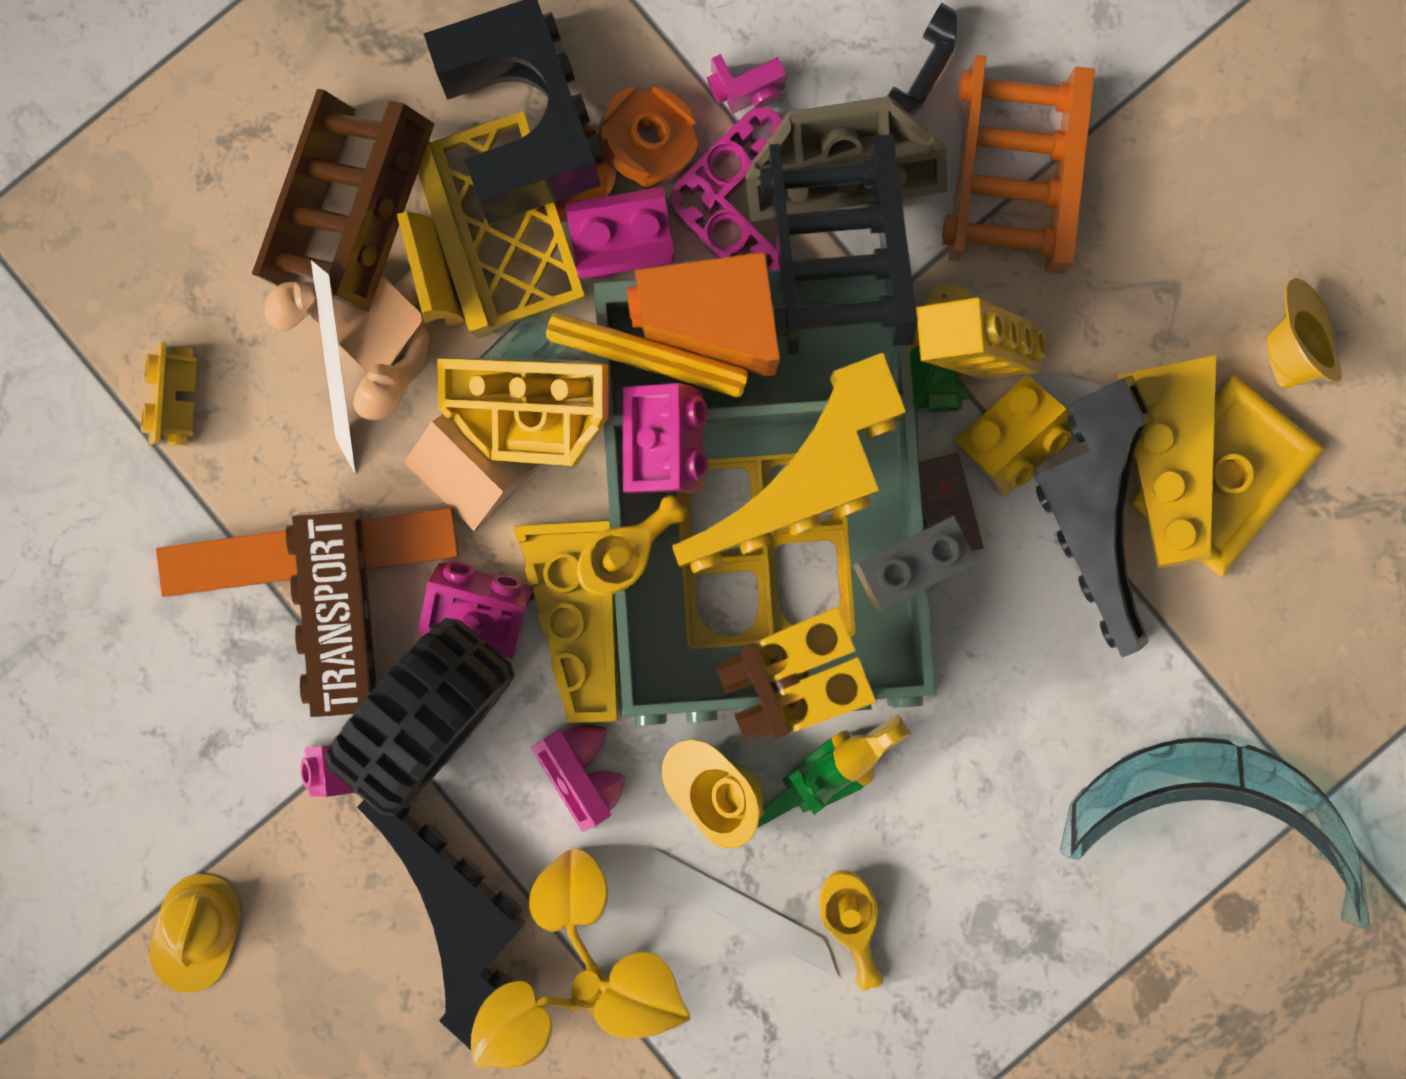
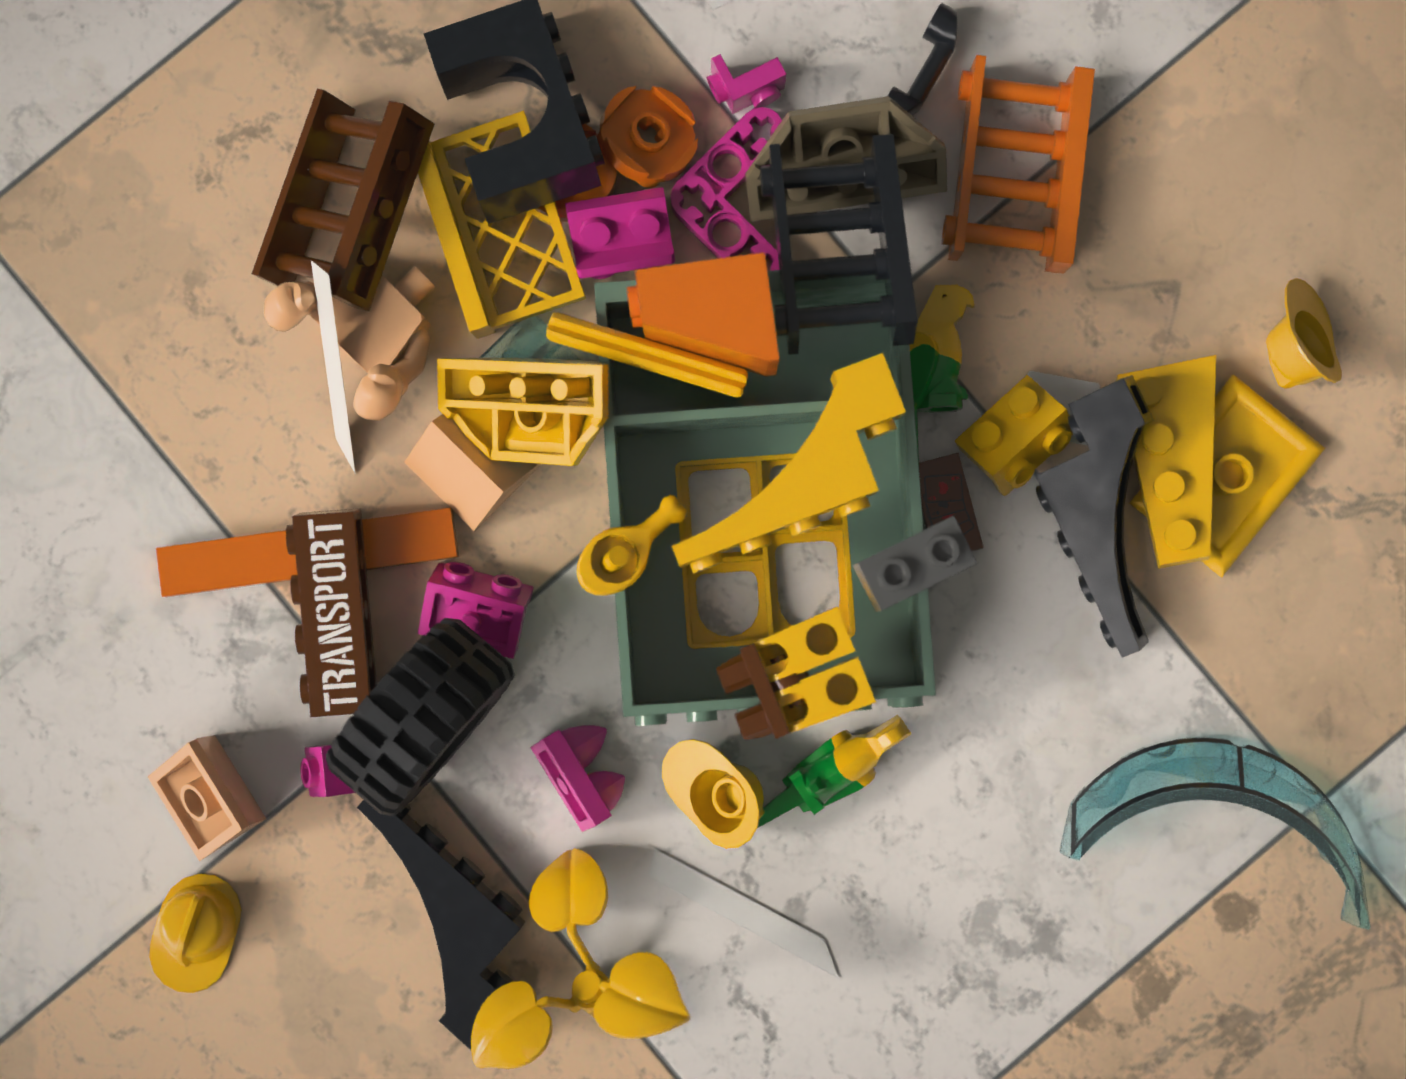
yellow hinge [141,342,198,446] -> none
yellow slope [397,212,465,327] -> none
yellow wing [513,521,621,723] -> none
dark pink bracket [623,383,708,493] -> none
yellow piece [819,870,884,991] -> none
yellow brick [917,298,1046,380] -> none
none -> light nougat slope [148,735,267,861]

